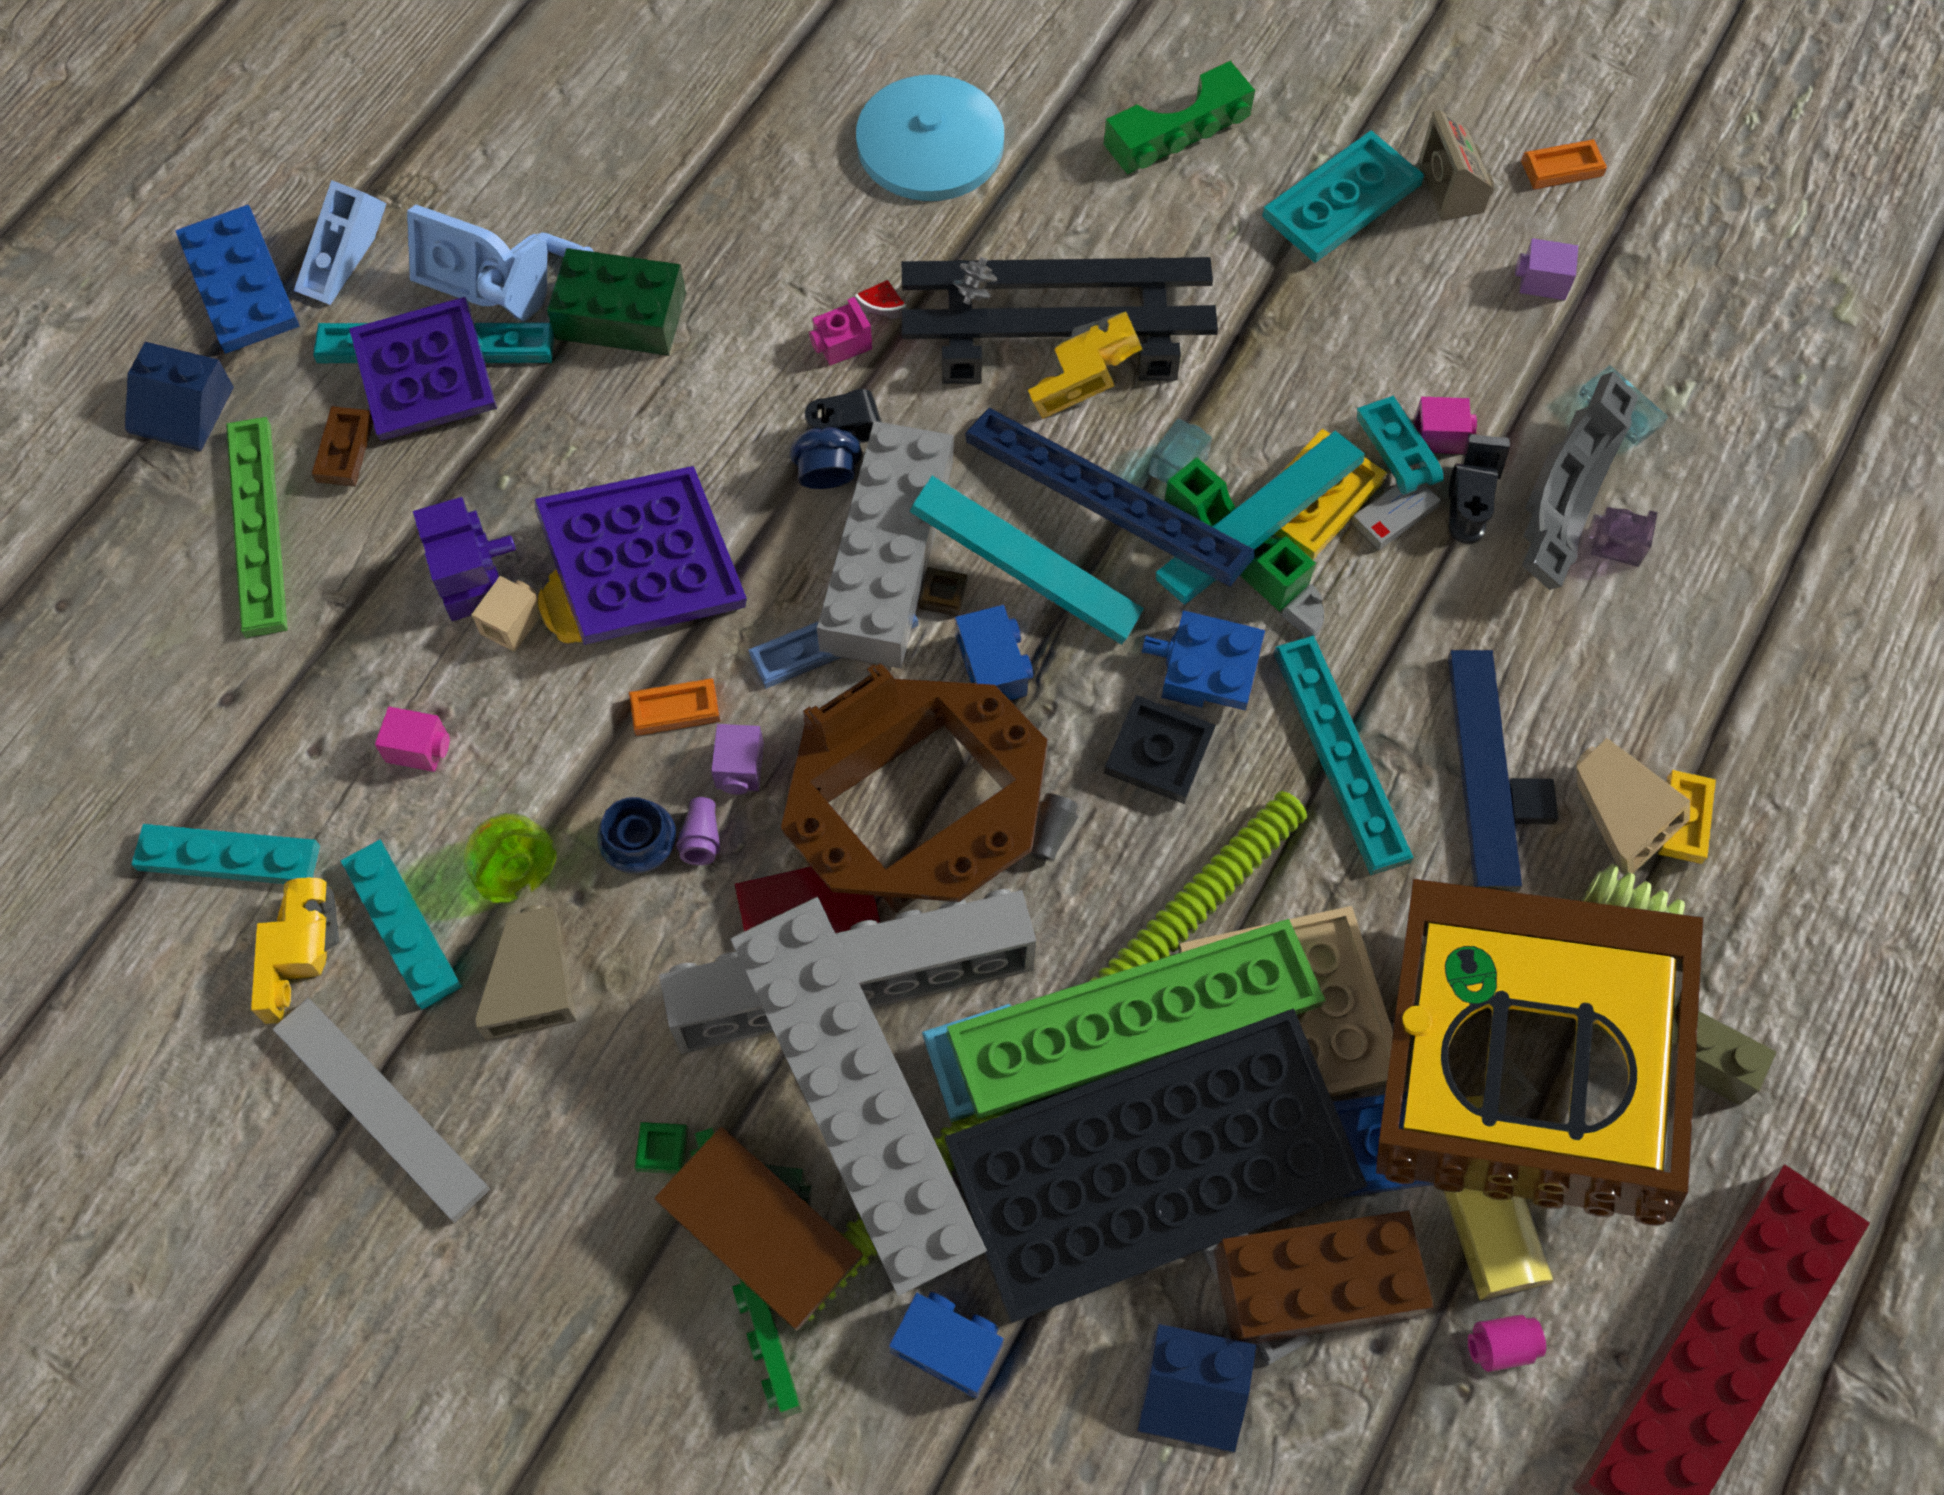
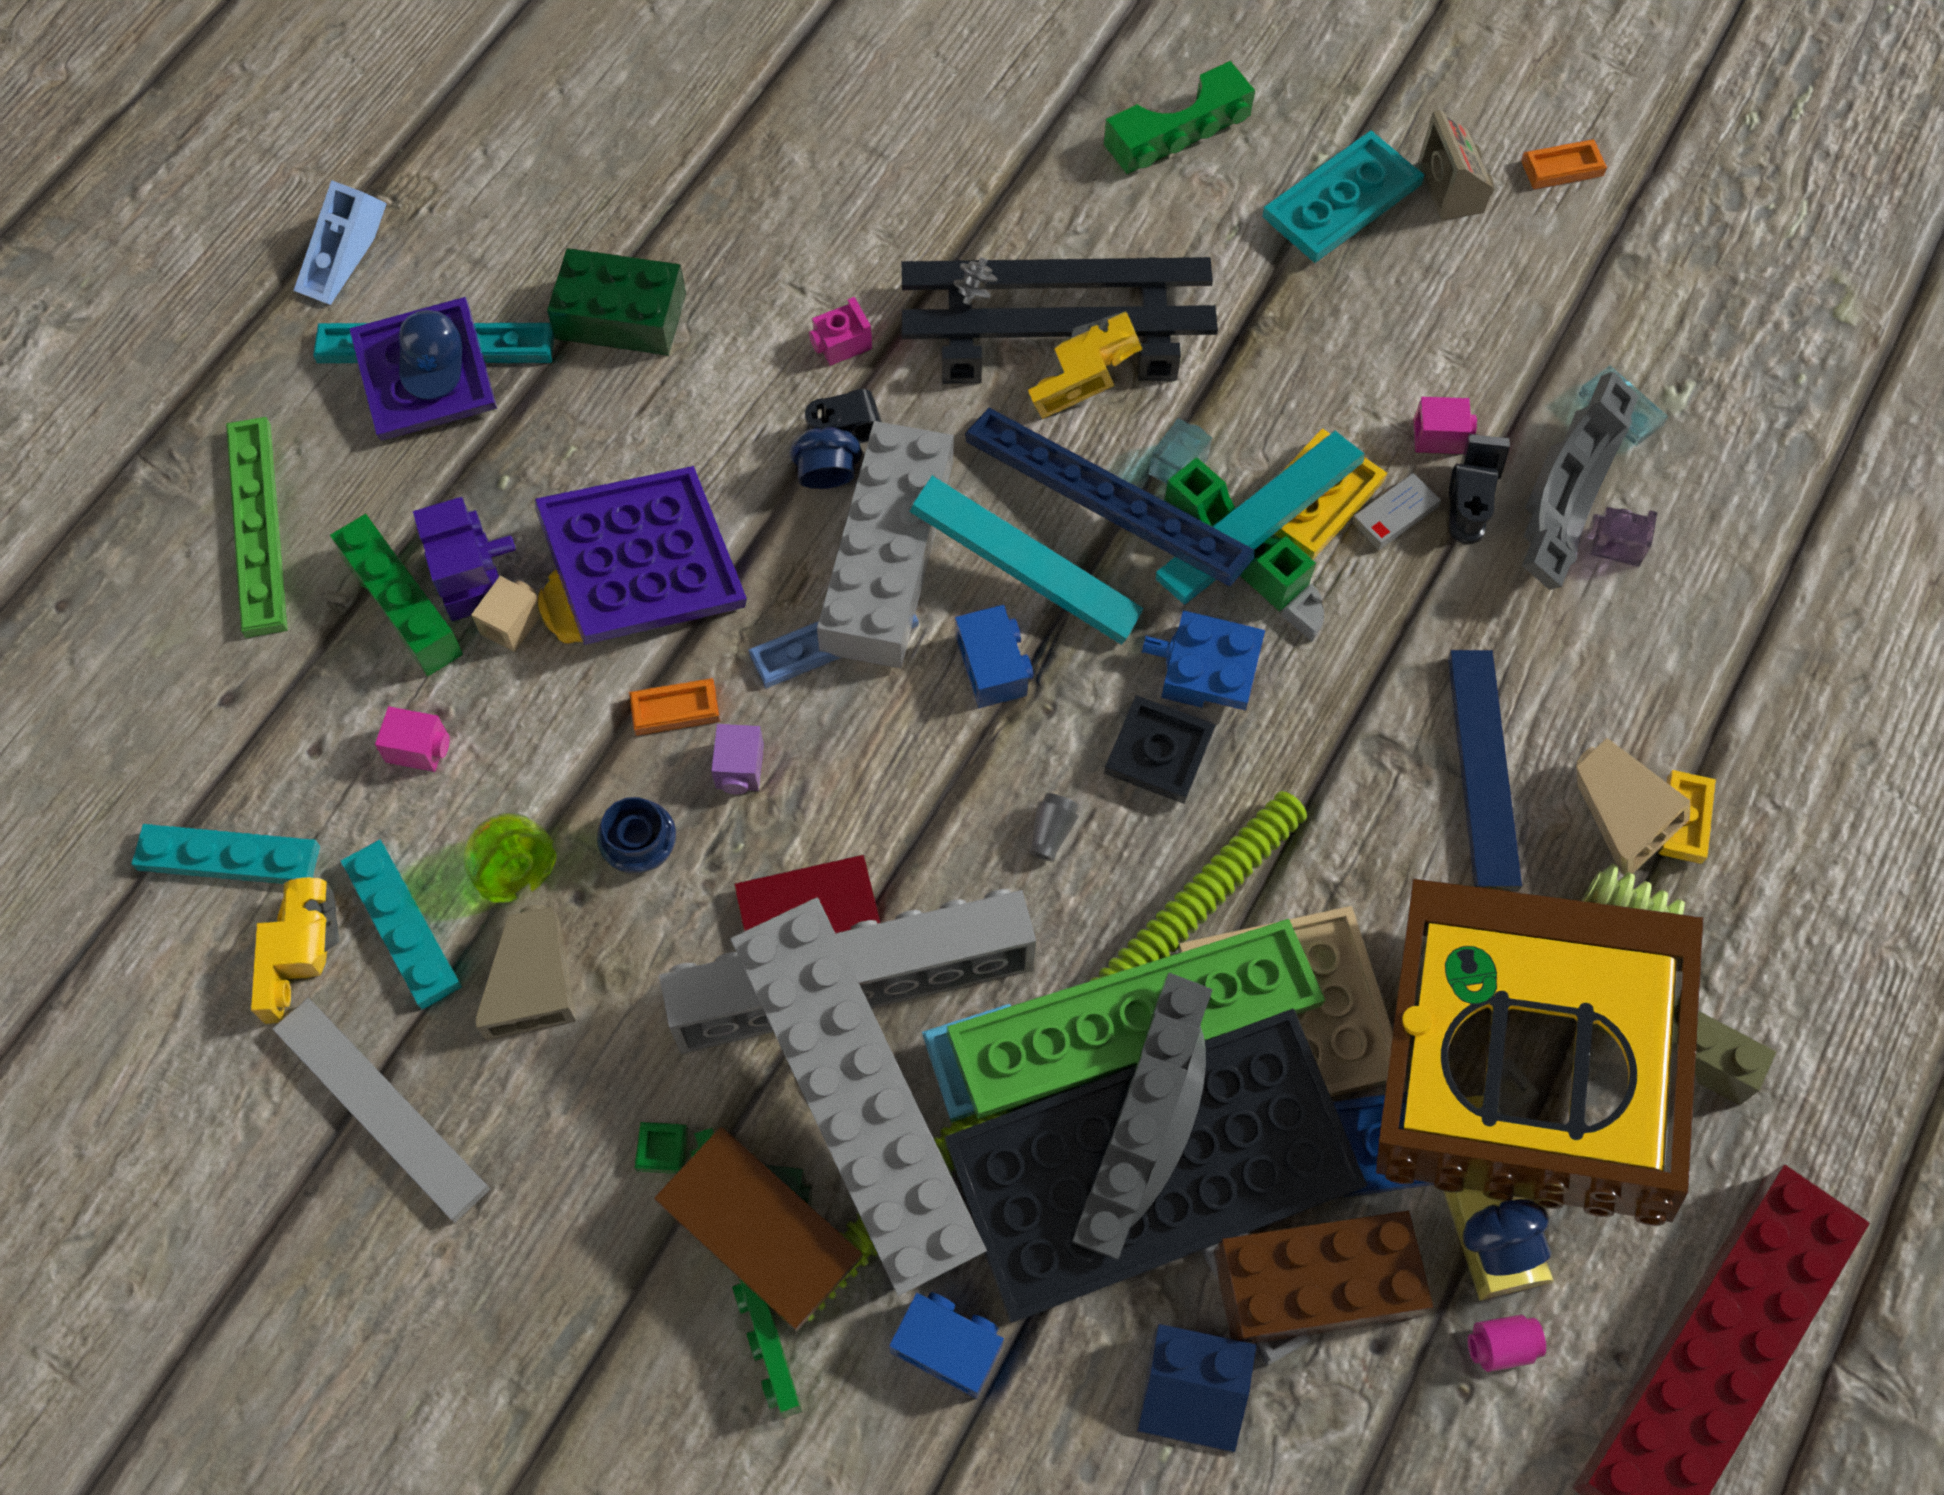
dark blue slope [125,341,234,451] -> none
blue plate [175,204,300,354] -> none
reddish brown plate [312,406,373,487] -> none
light blue plate [407,205,594,321] -> none
medium lavender cone [676,797,720,865] -> none
reddish brown hinge [781,663,1048,913] -> none
tile [854,280,907,319] -> none
medium azure dish [856,75,1004,201] -> none
dark brown tile [918,567,968,616] -> none
teal tile [1273,635,1414,876] -> none
teal plate [1357,395,1444,495] -> none
black tile [1509,778,1558,824] -> none
medium lavender brick [1515,238,1579,300] -> none
none -> green arch [330,513,463,677]
none -> dark blue cap [398,310,462,400]
none -> dark grey piece [1071,972,1213,1260]
none -> dark blue piece [1463,1199,1552,1276]

